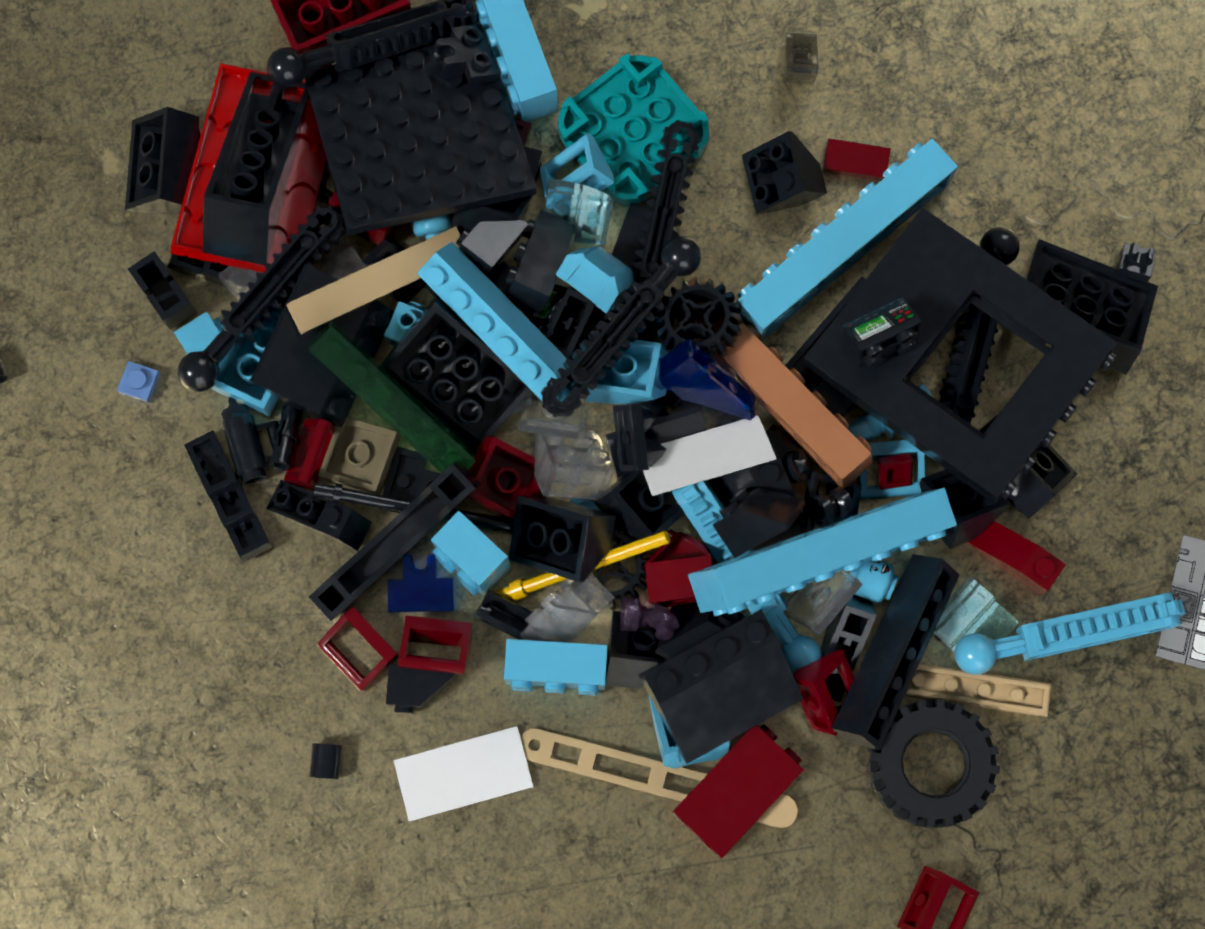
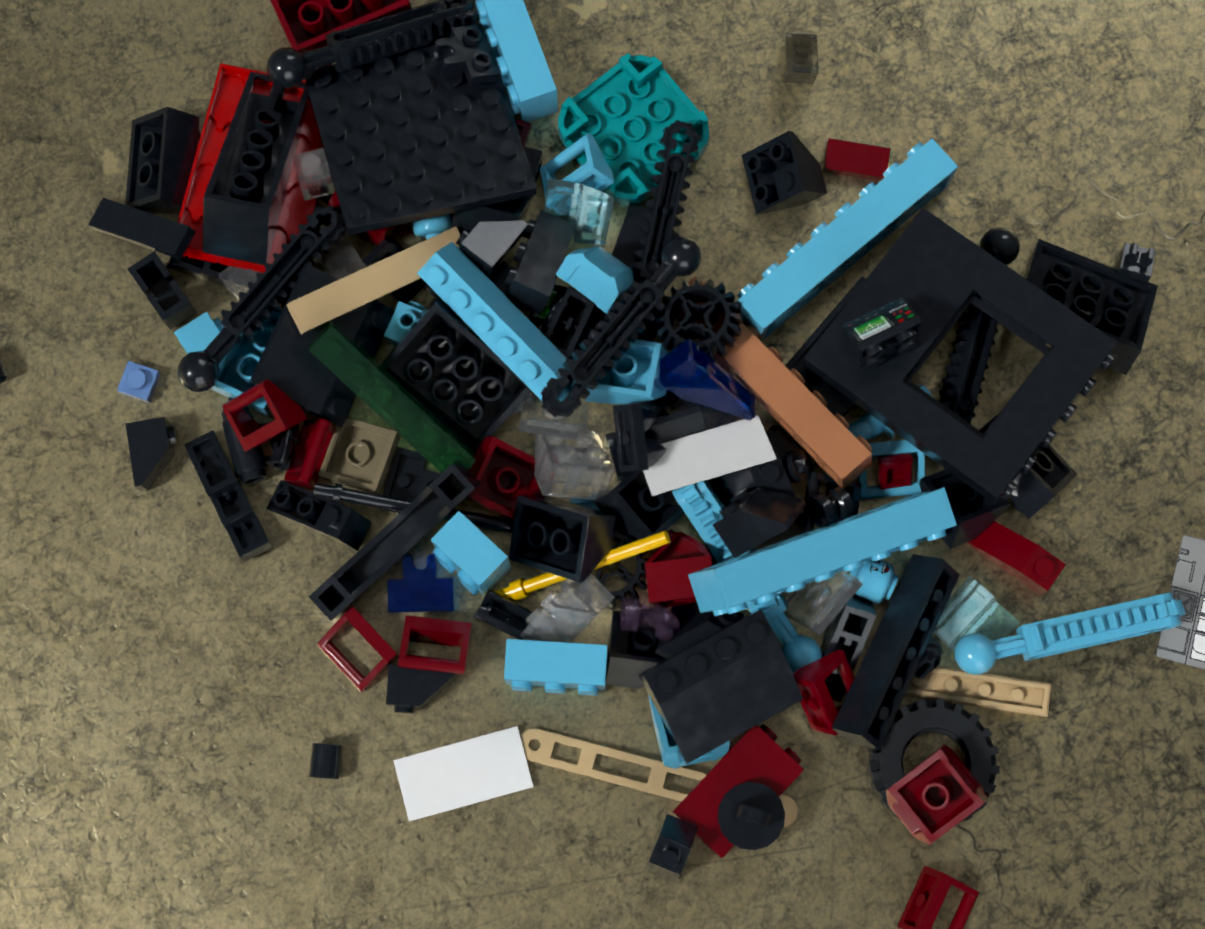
none -> black tile [88,198,196,260]
none -> black slope [125,417,179,492]
none -> dark red tile [222,380,307,452]
none -> clear brick [292,148,335,201]
none -> black slope [645,814,698,882]
none -> black tile [717,782,785,850]
none -> dark red slope [886,744,988,845]
none -> black piece [914,637,943,679]

